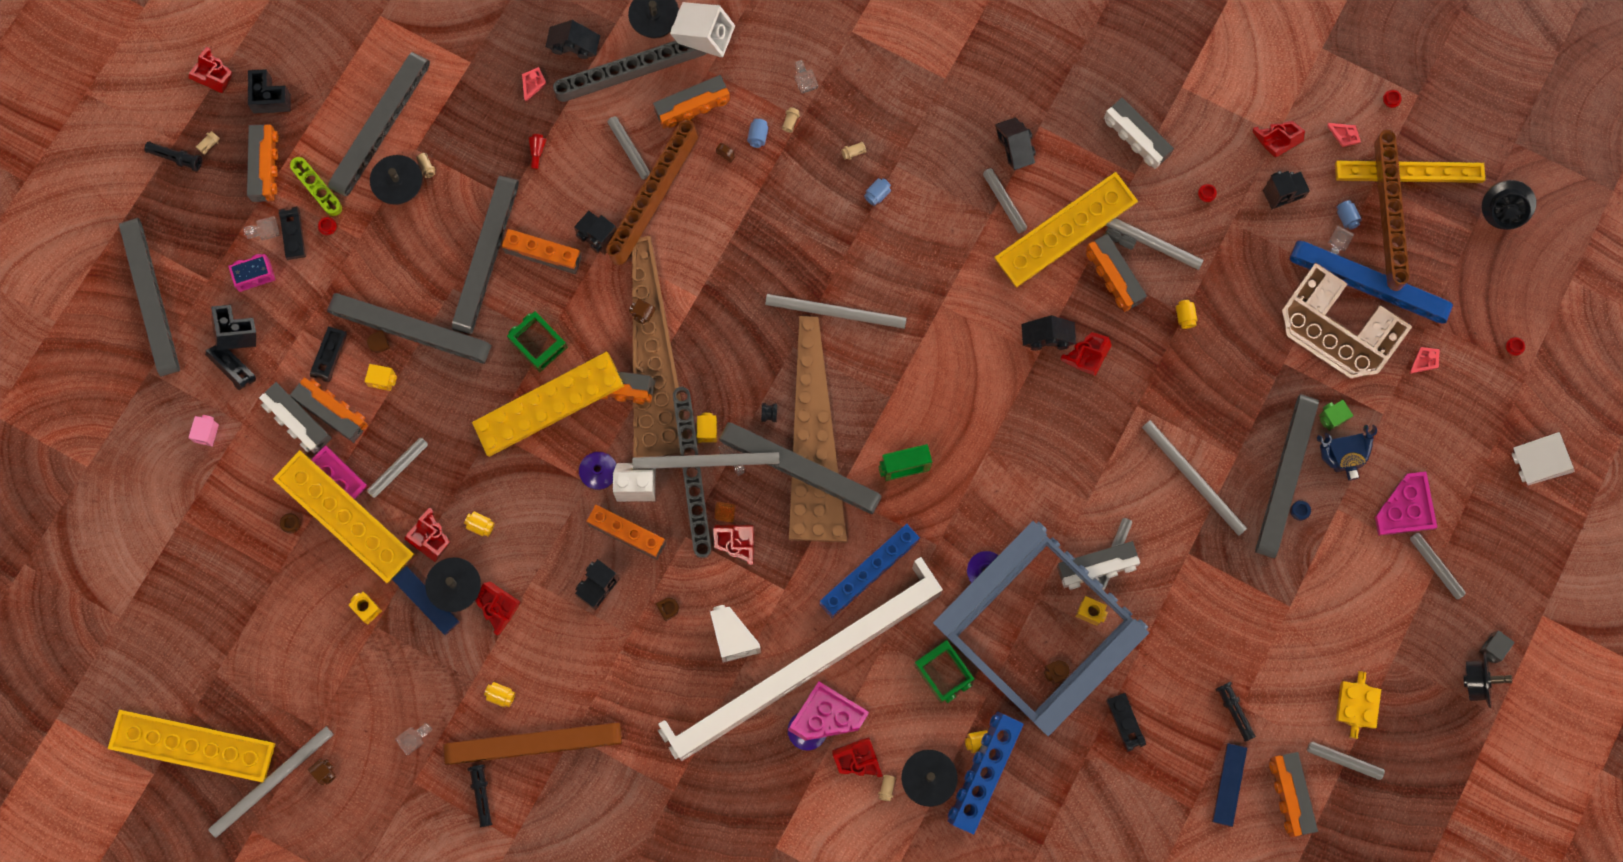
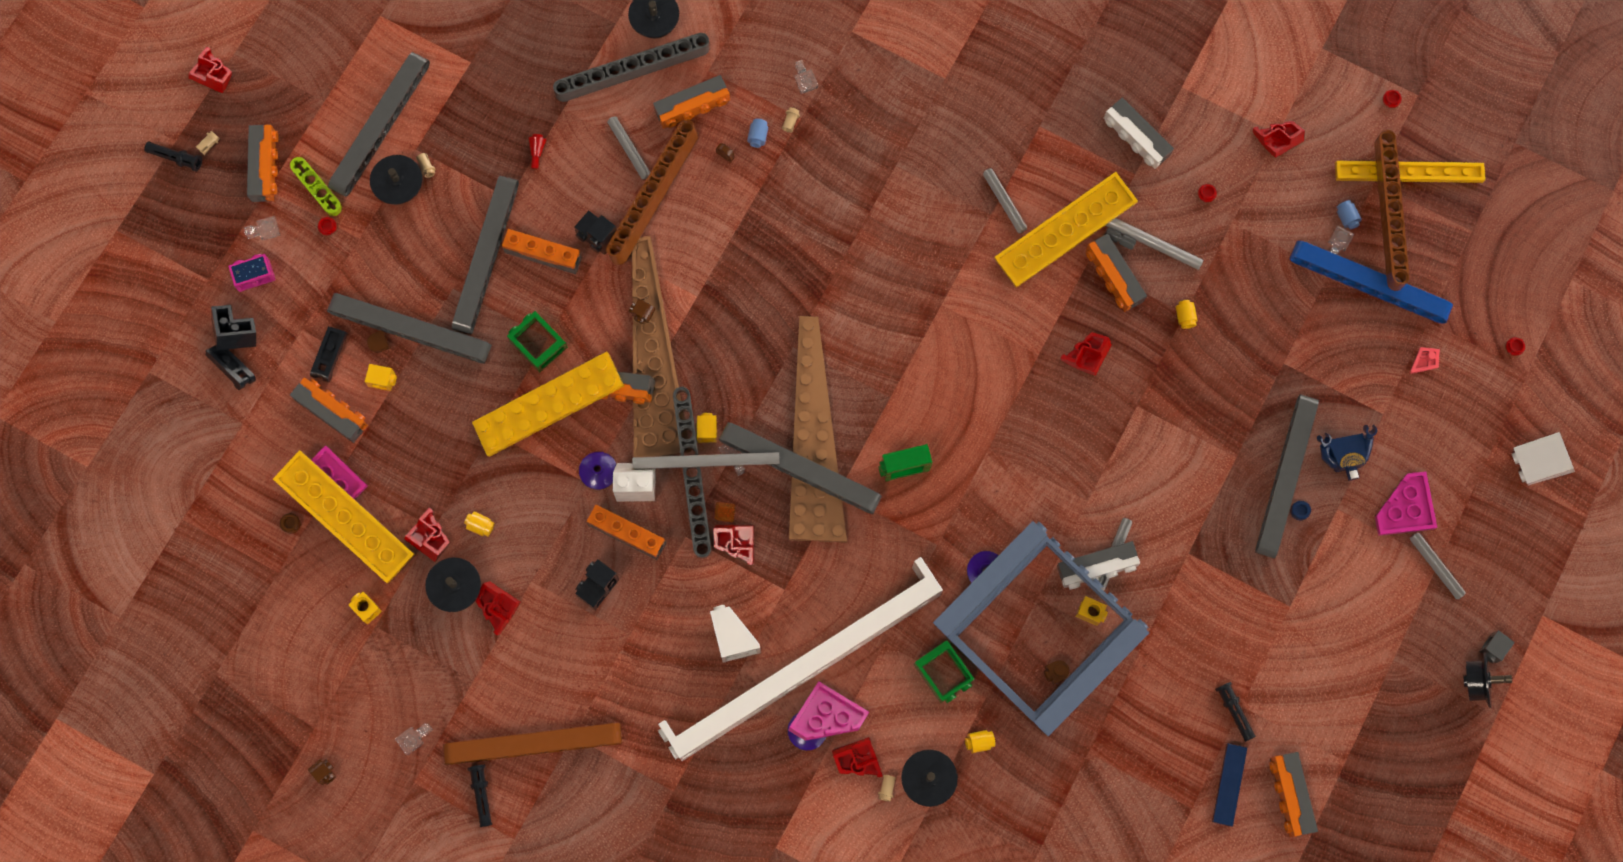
yellow plate [108,710,276,782] -> none
dark grey beam [119,218,180,377] -> none
bright pink brick [189,415,219,446] -> none
light grey piece [208,726,334,838] -> none
black brick [248,69,291,114] -> none
piece [259,382,332,454] -> none
black plate [279,206,306,260] -> none
light grey axle [367,437,428,498] -> none
dark blue tile [392,566,460,636] -> none
yellow brick [484,682,516,707] -> none
coral piece [522,67,546,101] -> none
black brick [545,20,600,59] -> none
reddish brown tile [656,598,679,621] -> none
white slope [670,2,735,57] -> none
black wheel [761,403,777,422] -> none
light grey piece [765,294,906,329] -> none
blue brick [819,524,920,619] -> none
tan pin [841,142,866,160] -> none
medium blue brick [864,178,891,206] -> none
blue brick [948,711,1024,835] -> none
black brick [995,117,1036,170] -> none
black brick [1021,315,1076,351] -> none
black plate [1106,693,1146,752] -> none
light grey piece [1142,420,1247,536] -> none
black brick [1263,171,1310,210] -> none
medium nougat slope [1282,263,1413,378] -> none
light grey axle [1307,742,1385,780] -> none
bright green brick [1319,400,1353,431] -> none
coral piece [1327,123,1361,147] -> none
yellow plate [1336,671,1381,739] -> none
black piece [1481,180,1536,230] -> none

